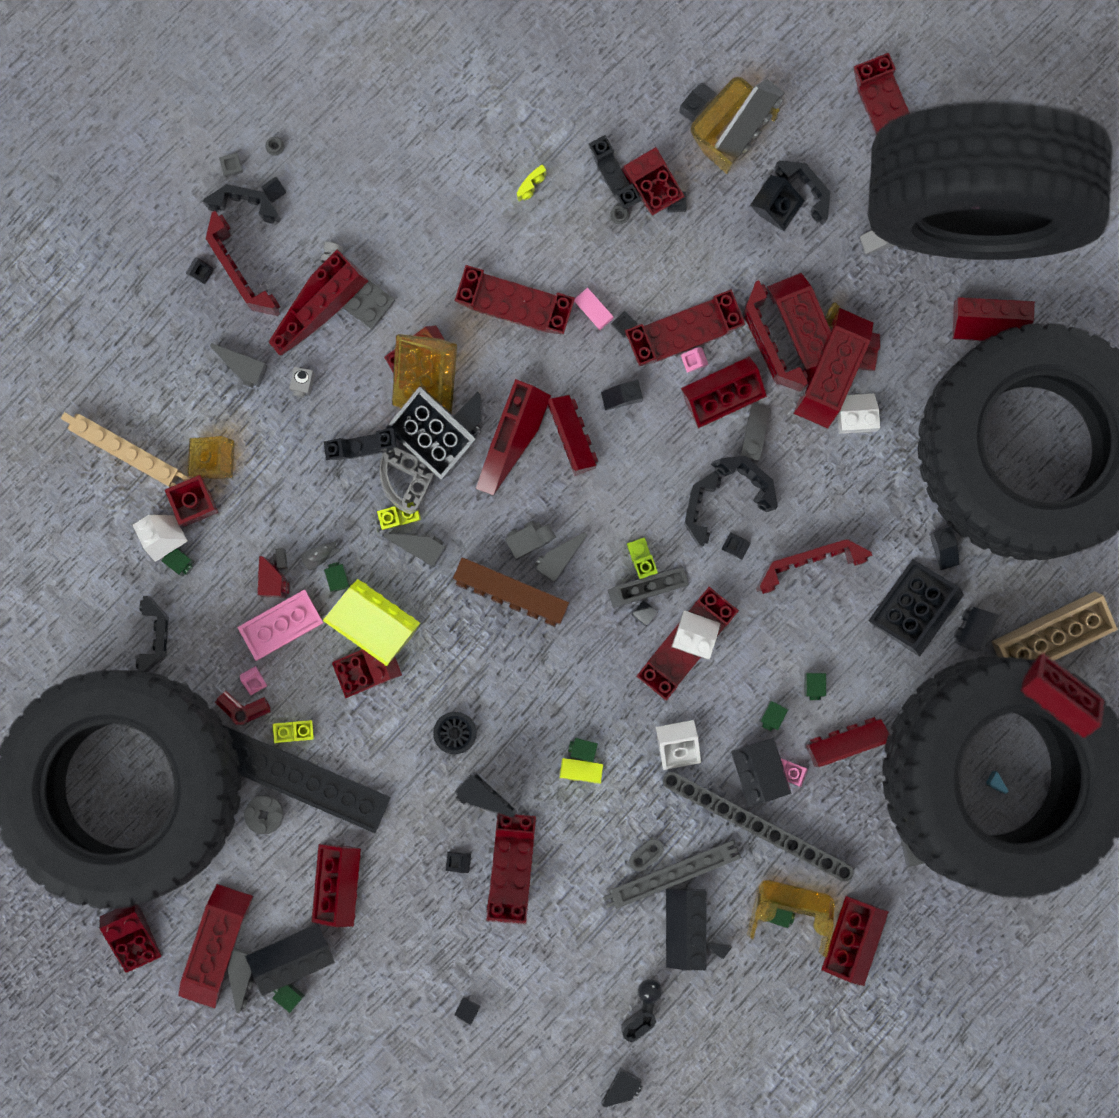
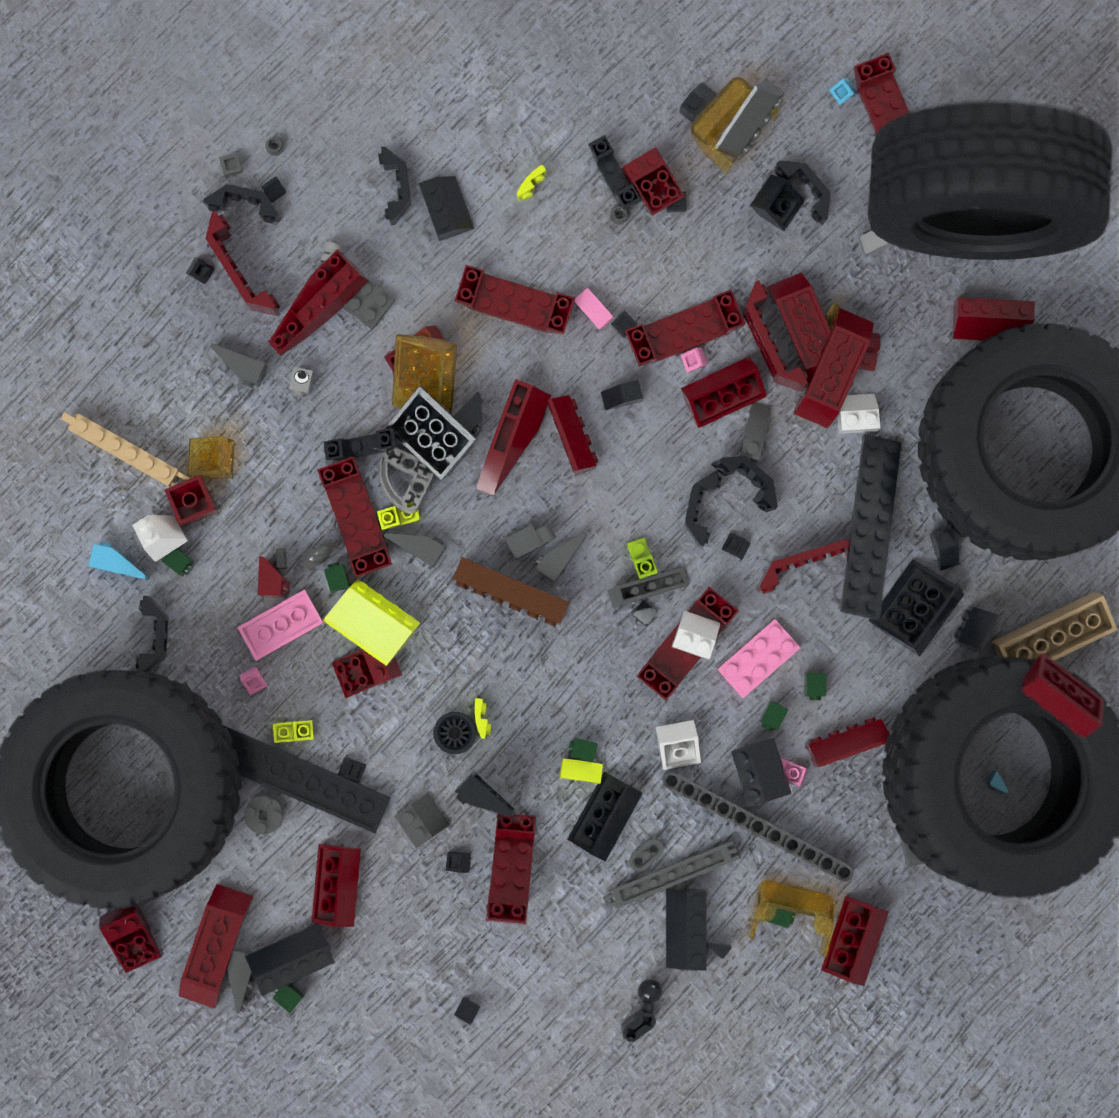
dark red piece [214,690,271,725] -> none
black slope [601,1067,643,1107] -> none
none -> medium azure slope [88,542,149,580]
none -> dark red slope [317,457,392,578]
none -> black slope [338,757,366,783]
none -> black slope [378,146,411,225]
none -> dark grey slope [395,793,450,848]
none -> black slope [419,176,475,241]
none -> neon yellow slope [475,698,491,739]
none -> black slope [567,772,643,862]
none -> bright pink plate [717,619,800,698]
none -> medium azure slope [829,78,858,105]
none -> black plate [840,434,902,620]

